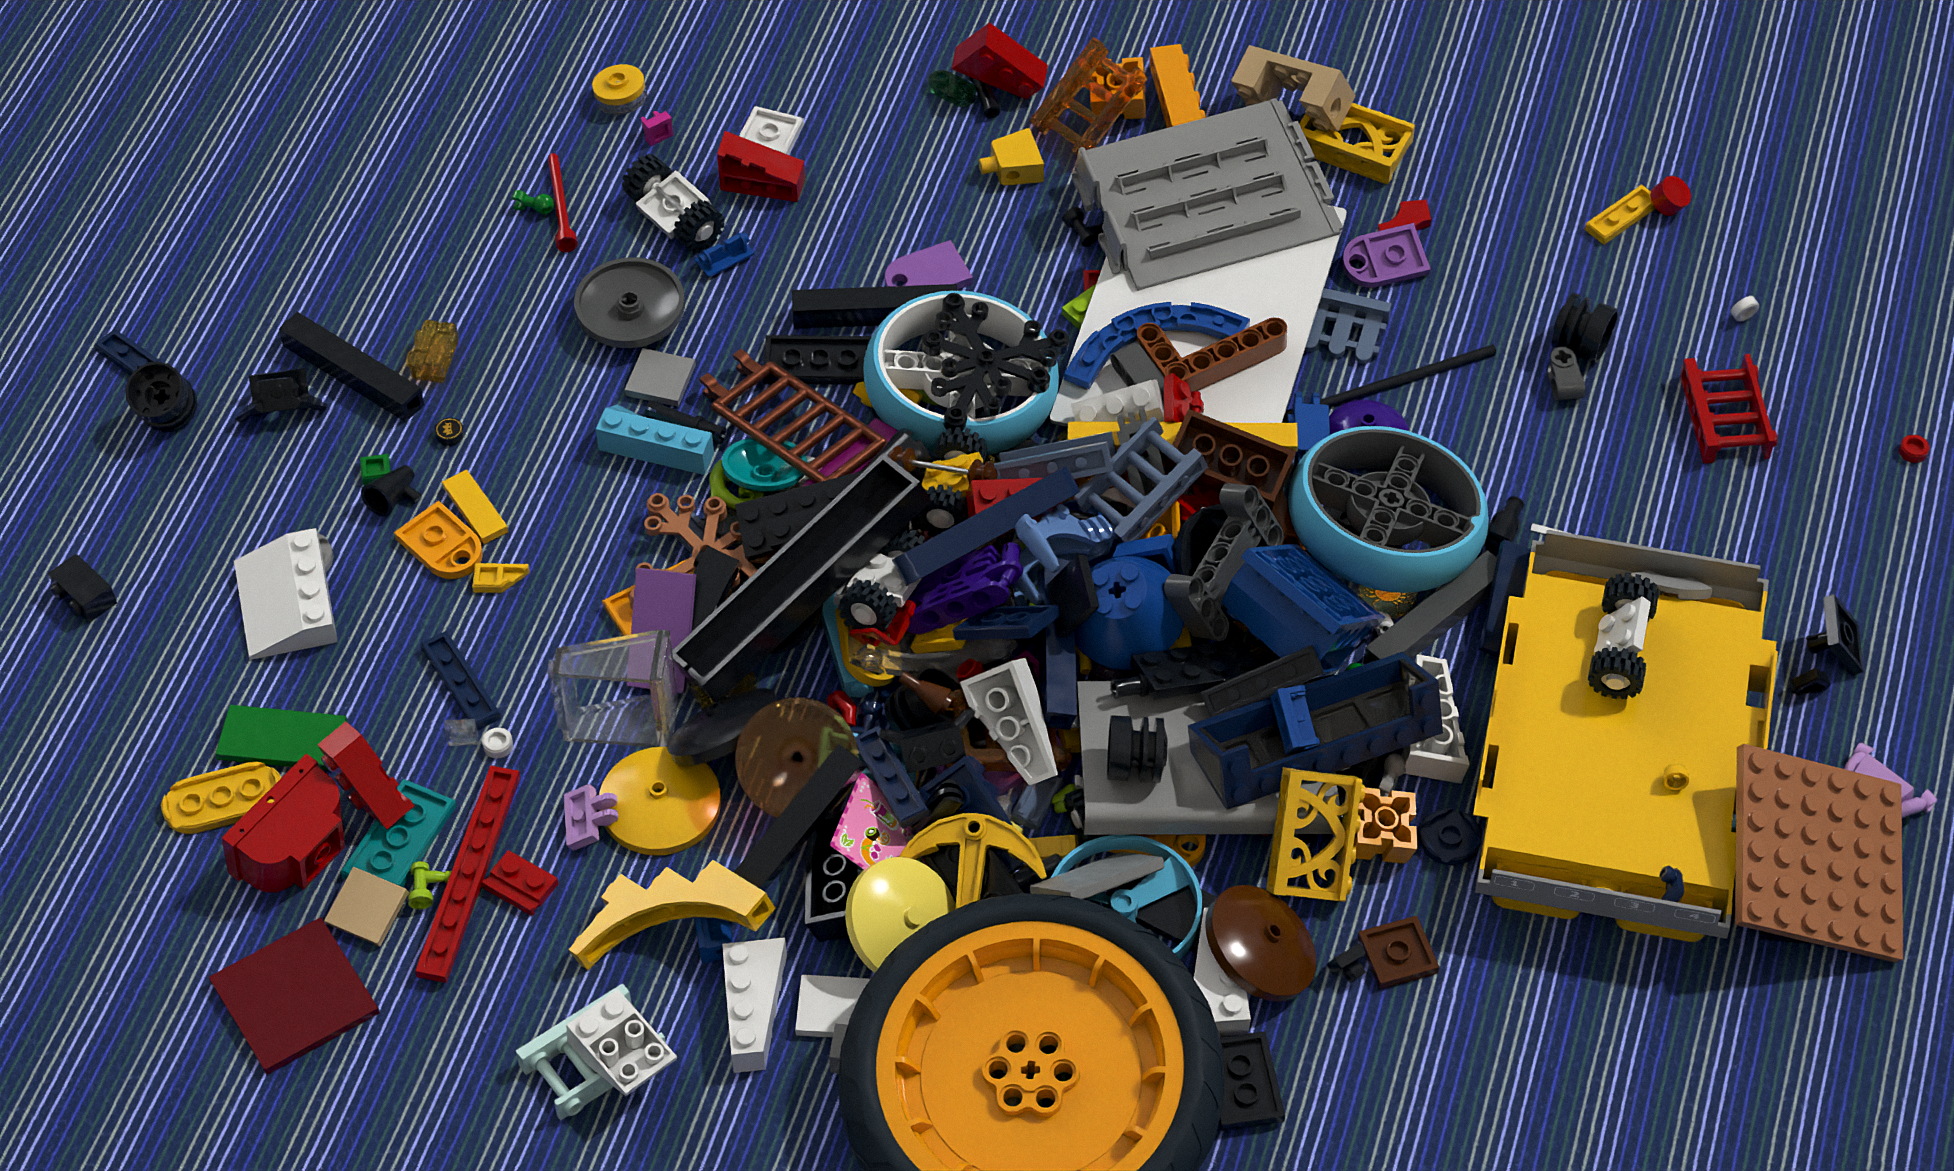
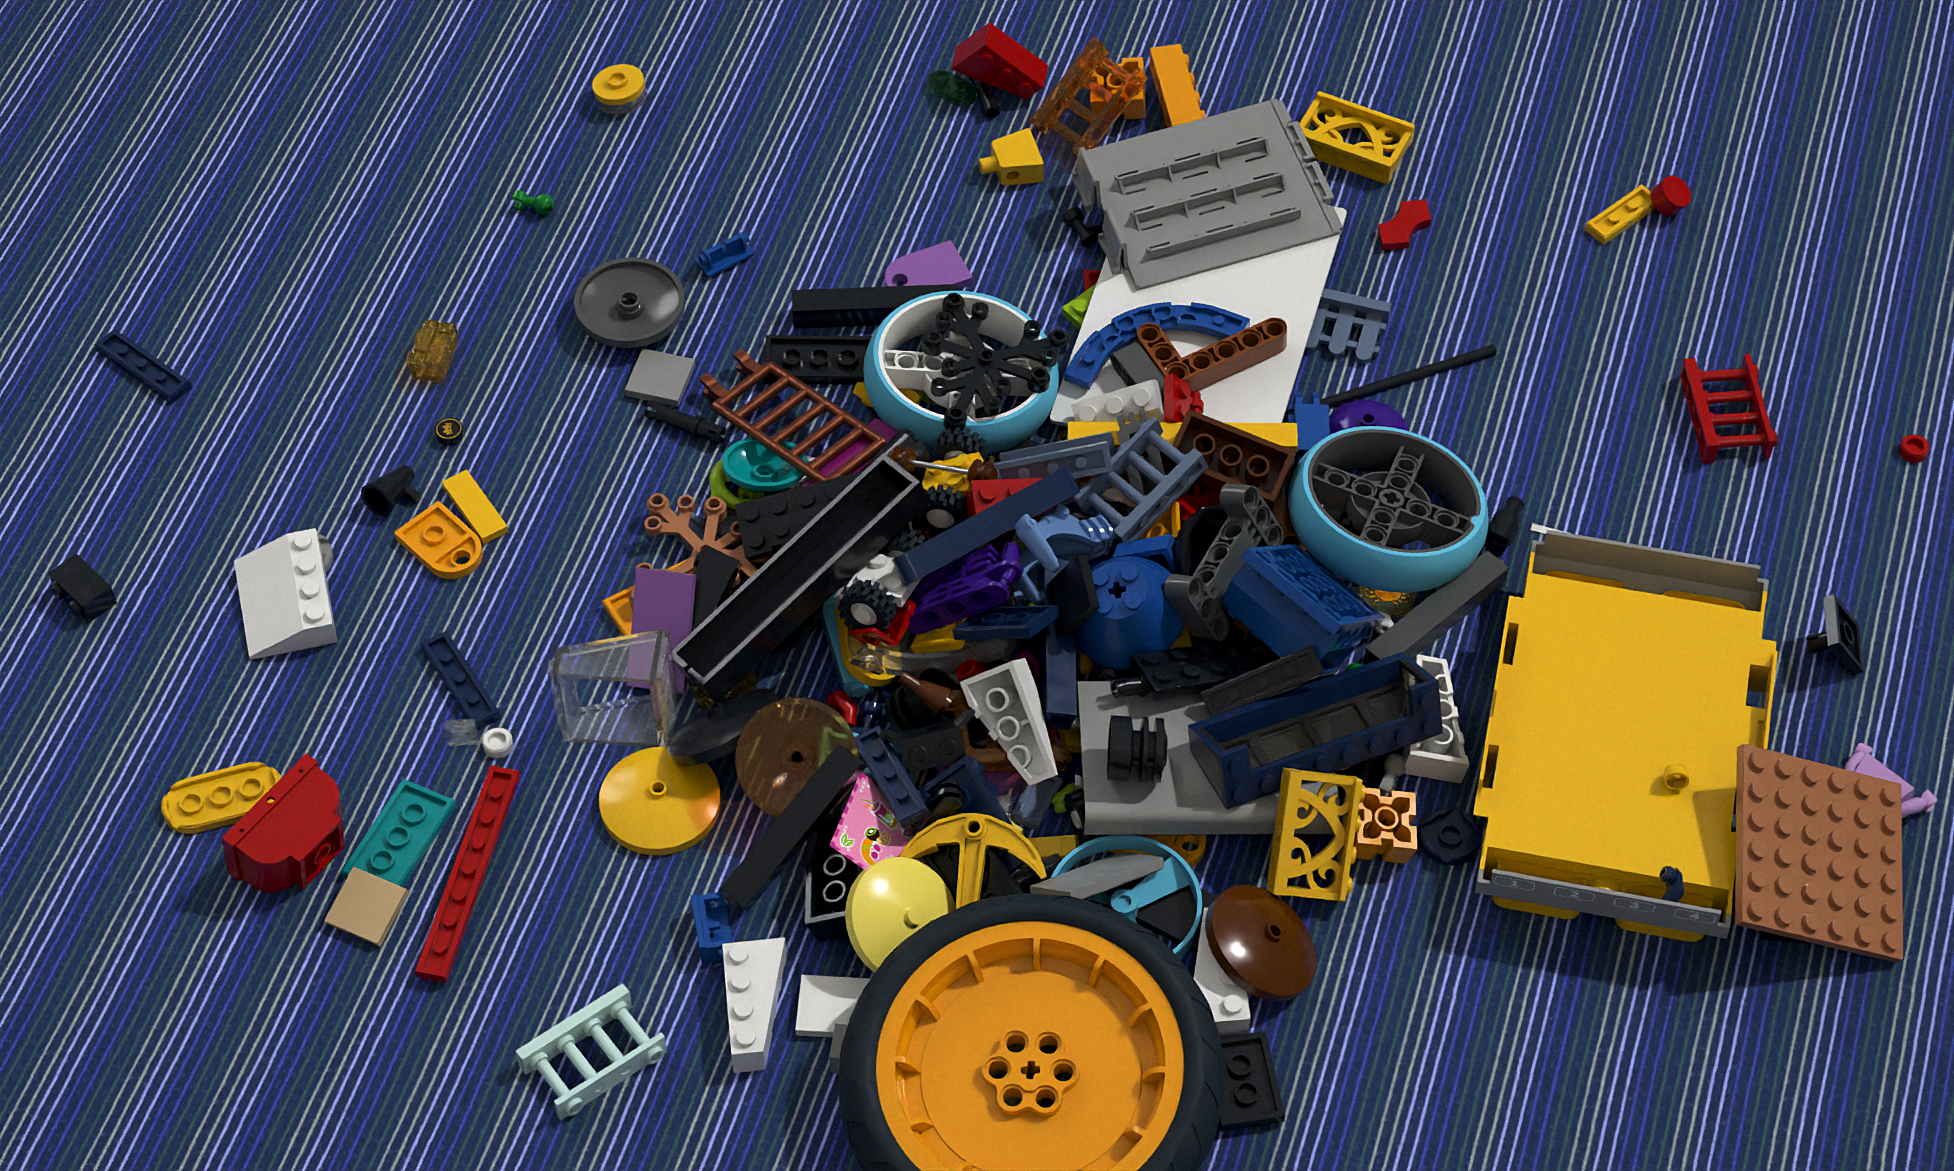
black wheel [125,361,198,433] -> none
dark red tile [209,917,380,1075] -> none
green tile [215,705,348,771] -> none
black piece [235,368,327,423] -> none
black brick [279,312,425,422] -> none
red wedge [317,721,415,829] -> none
green tile [360,454,391,485] -> none
lime piece [408,861,451,910] -> none
yellow tile [472,563,530,593] -> none
red plate [481,850,559,916] -> none
red piece [548,153,578,252] -> none
lavender hinge [564,784,618,851] -> none
white slope [566,988,677,1096] -> none
yellow arch [568,860,776,970] -> none
medium azure wedge [596,405,714,475] -> none
plate [622,154,725,253] -> none
dark pink tile [641,111,673,146] -> none
red wedge [717,131,805,202] -> none
white tile [739,106,804,155] -> none
tan plate [1231,45,1356,132] -> none
blue hinge [1271,685,1320,755] -> none
black tile [1326,943,1367,983] -> none
medium lavender tile [1342,223,1431,288] -> none
reddish brown tile [1358,915,1440,989] -> none
dark blue tile [1478,540,1531,657] -> none
dark grey piece [1547,347,1585,402] -> none
black wheel [1551,293,1619,363] -> none
plate [1588,573,1659,699] -> none
light grey tile [1631,570,1713,600] -> none
white tile [1730,296,1759,322] -> none
black tile [1790,668,1831,695] -> none

